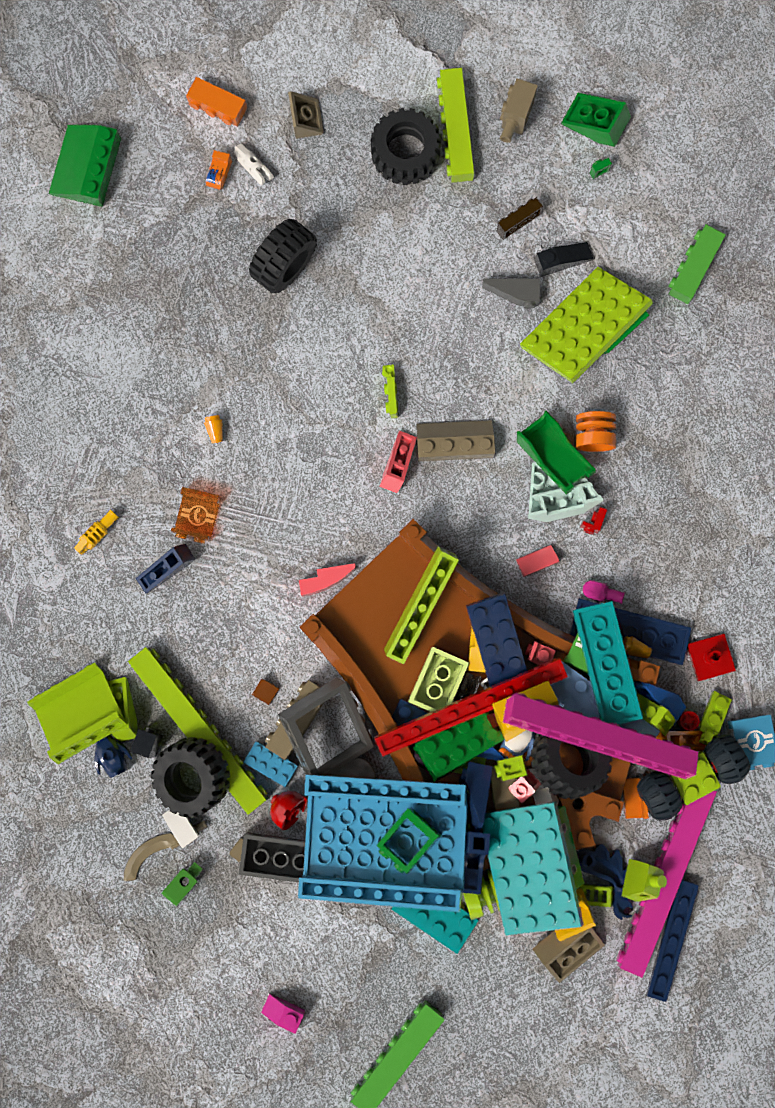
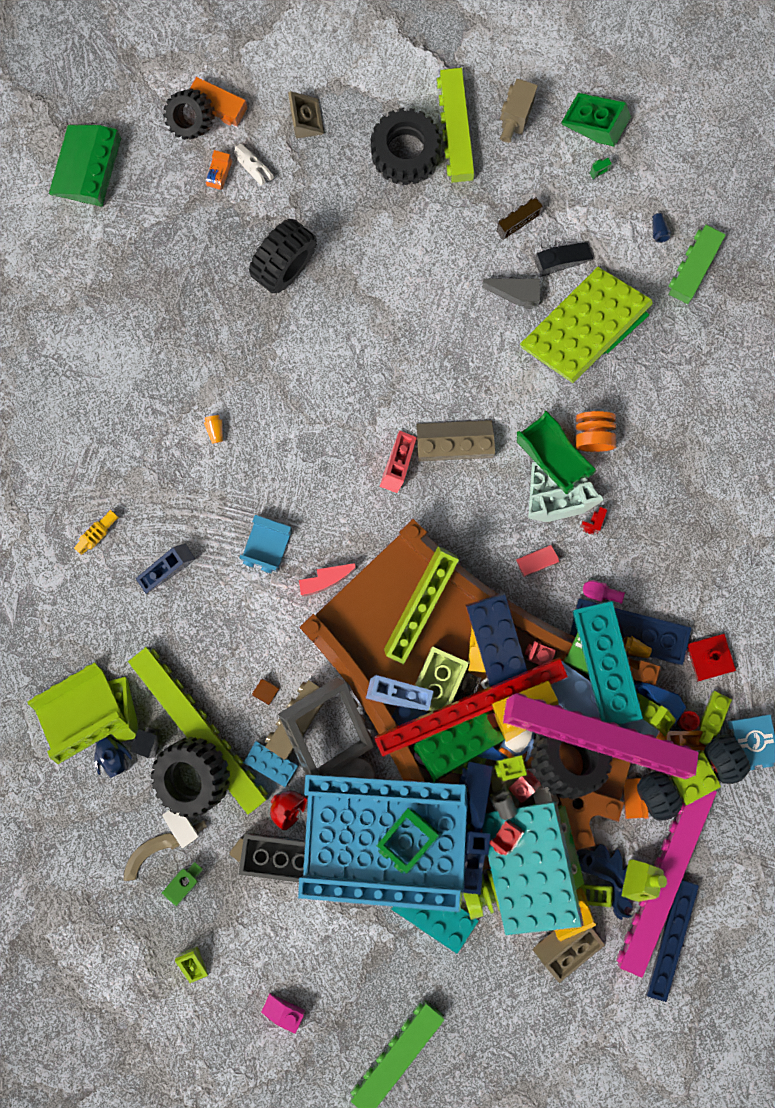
clear orange panel [171,487,222,544] -> none
lime hinge [382,364,399,419] -> none
none -> black tyre [163,89,215,140]
none -> lime slope [175,946,208,983]
none -> dark azure panel [239,515,292,574]
none -> light blue slope [366,675,433,711]
none -> dark grey piece [488,785,518,820]
none -> bracket [490,820,524,856]
none -> dark blue cone [652,213,671,243]

